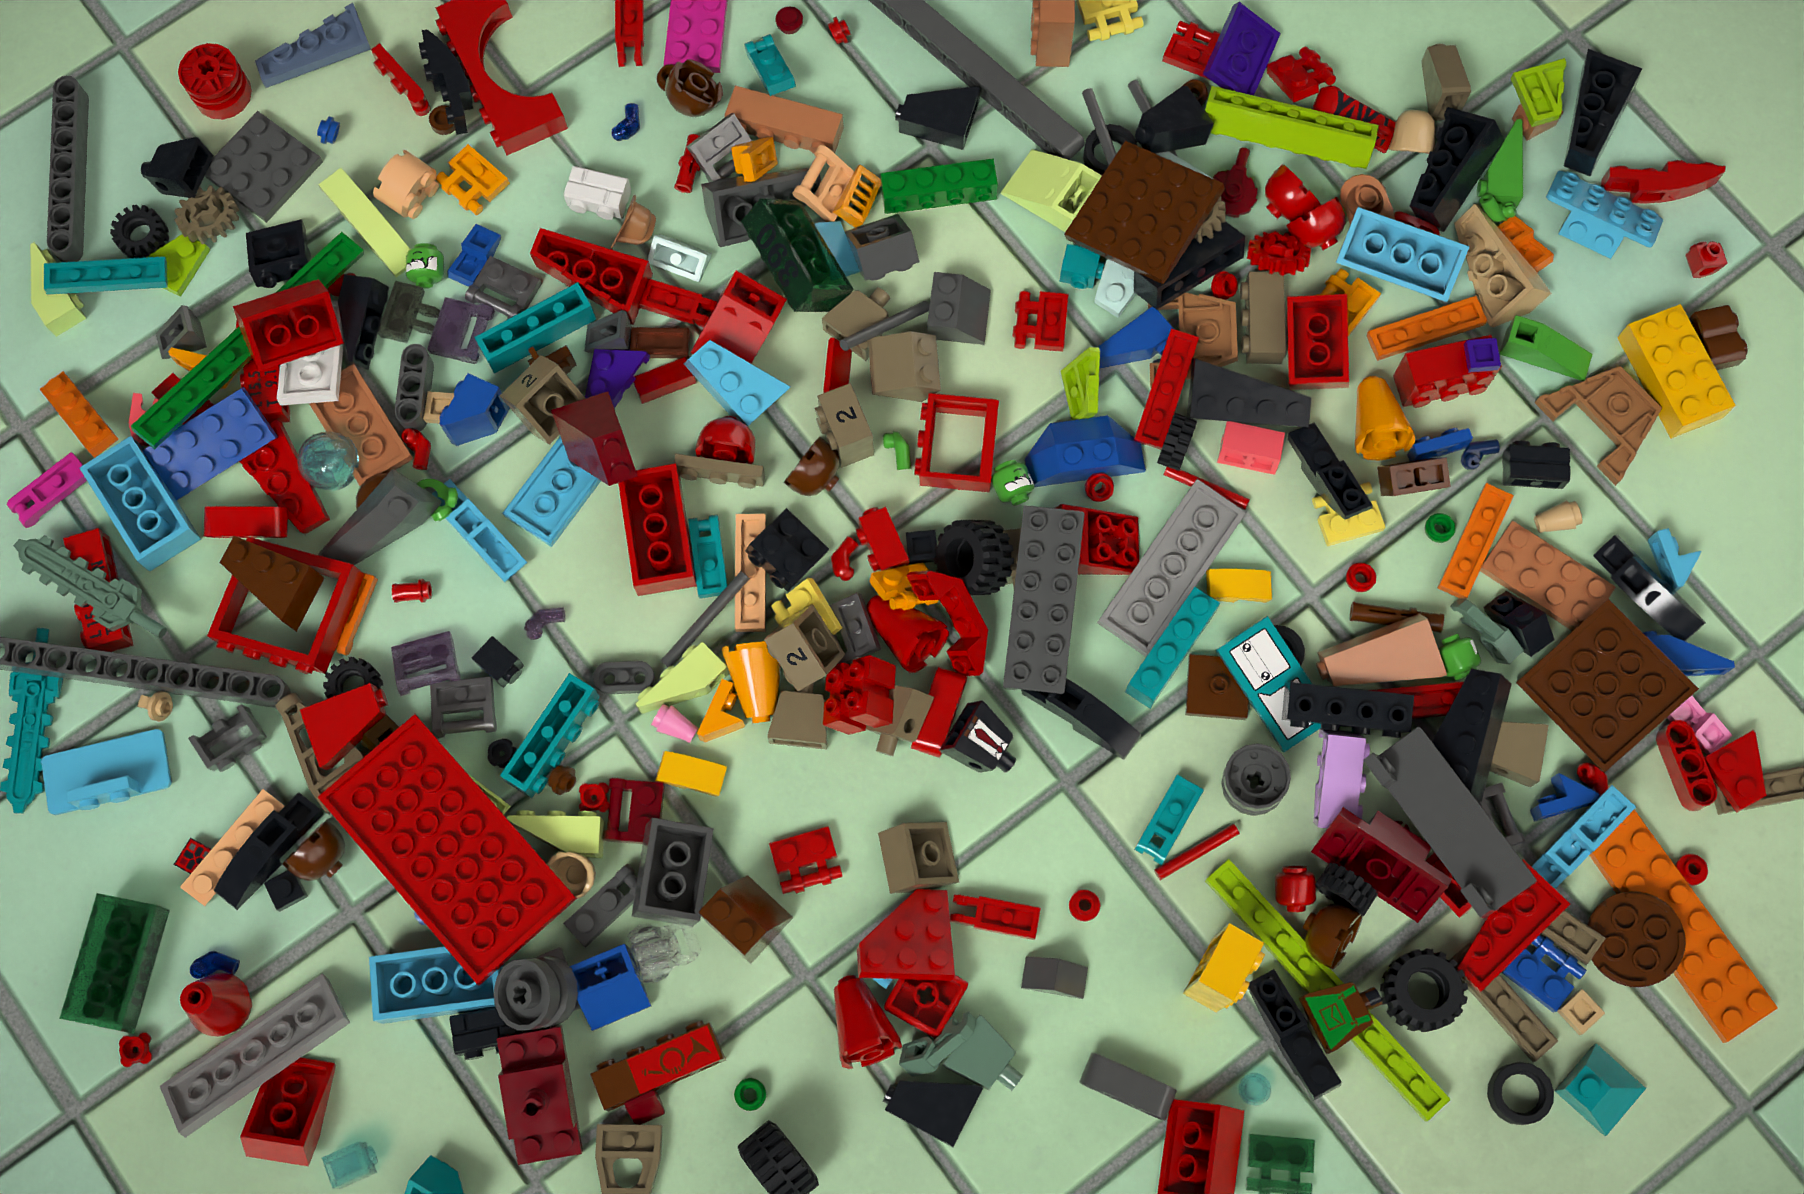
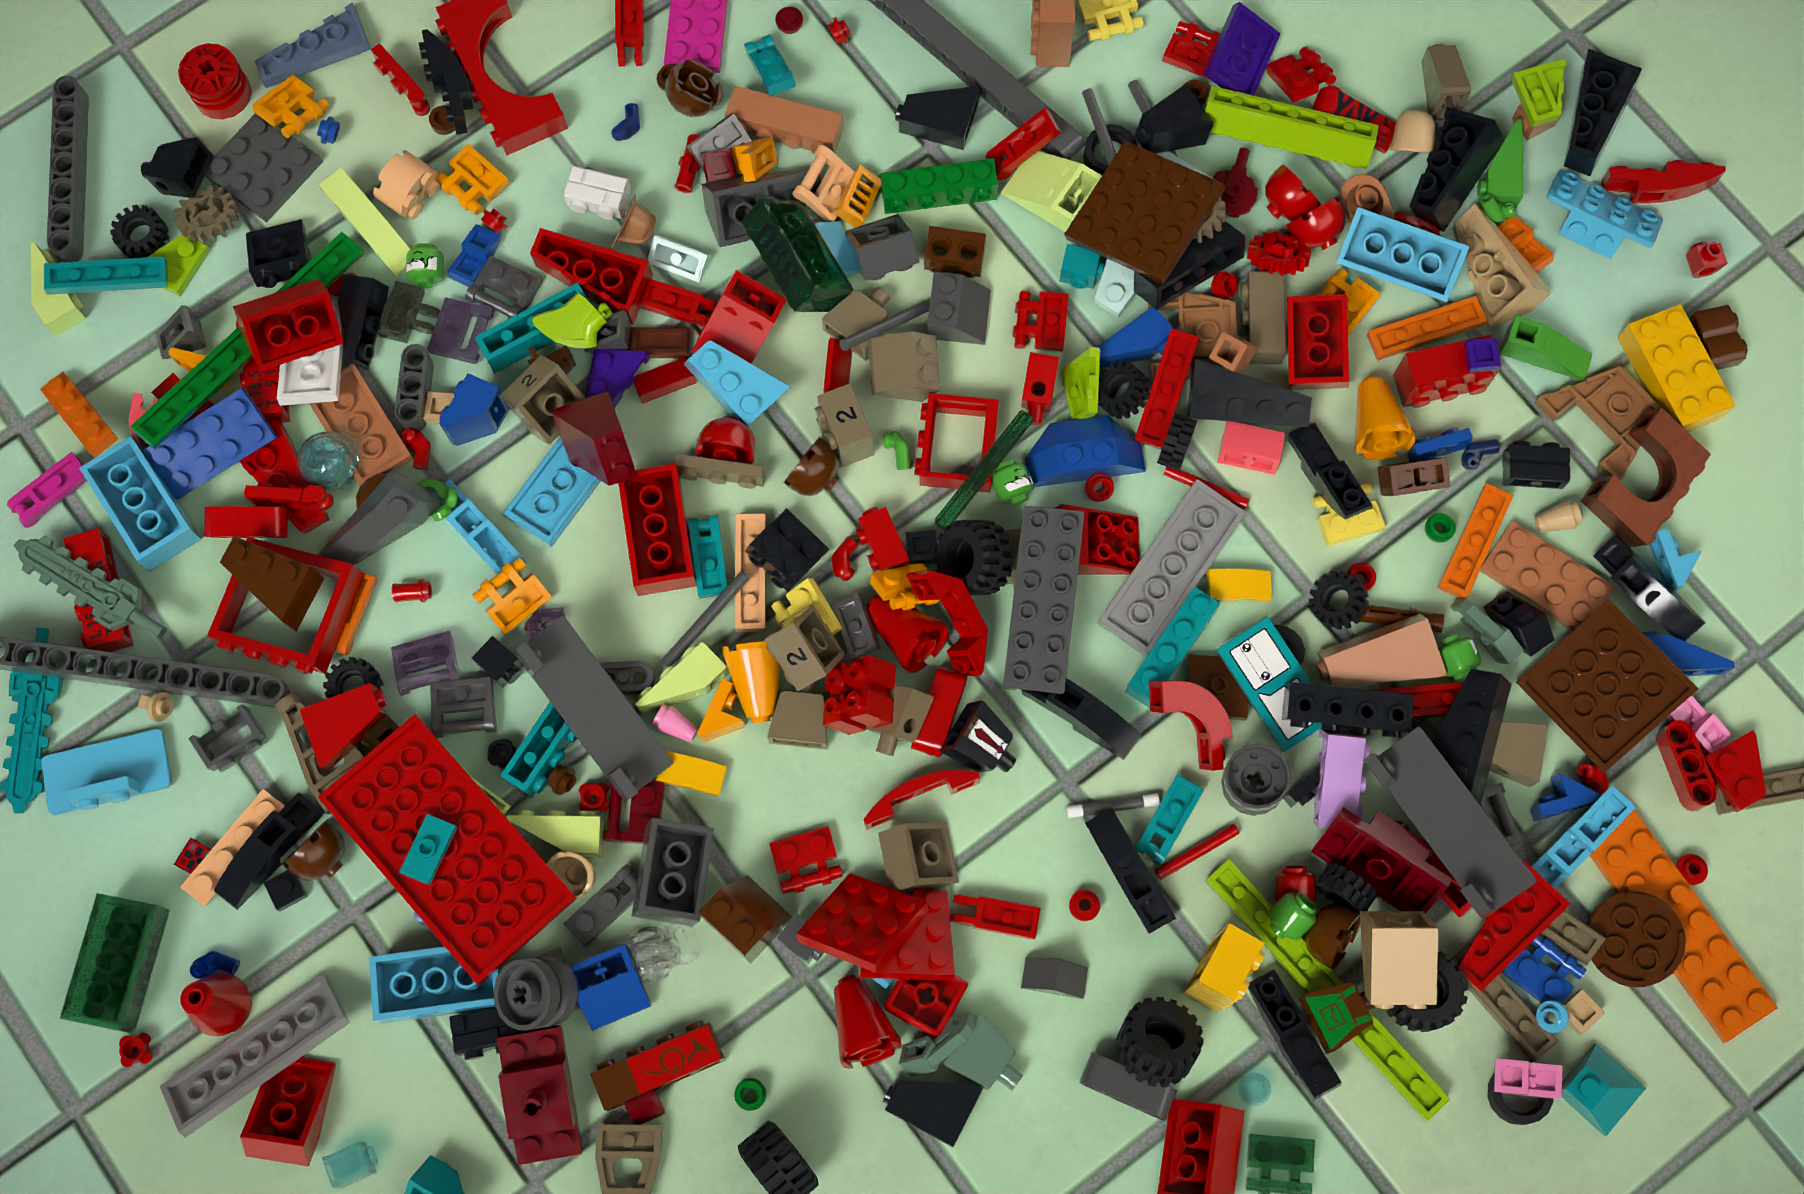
none -> red hinge [244,482,334,511]
none -> light orange plate [253,75,329,138]
none -> teal plate [399,814,458,886]
none -> light orange plate [472,557,552,635]
none -> red plate [481,208,508,234]
none -> dark grey bracket [513,616,673,801]
none -> lime arm [532,292,613,348]
none -> dark red tile [701,148,736,182]
none -> dark grey brick [777,913,824,964]
none -> red plate [796,873,929,973]
none -> red slope [863,770,980,830]
none -> reddish brown brick [924,226,986,278]
none -> clear green axle [935,410,1033,530]
none -> red plate [985,107,1061,181]
none -> red torso [1021,352,1059,425]
none -> dark grey bar [1066,793,1159,818]
none -> black slope [1085,807,1176,934]
none -> black tyre [1098,361,1151,419]
none -> black tyre [1116,996,1204,1087]
none -> arch [1149,680,1233,771]
none -> nougat brick [1209,331,1258,373]
none -> bright green head [1269,892,1317,940]
none -> black plate [1283,774,1320,808]
none -> black tyre [1309,571,1369,630]
none -> tan slope [1360,911,1438,1009]
none -> bright pink slope [1494,1059,1562,1099]
none -> medium azure plate [1536,1000,1569,1033]
none -> copper arch [1580,408,1711,547]

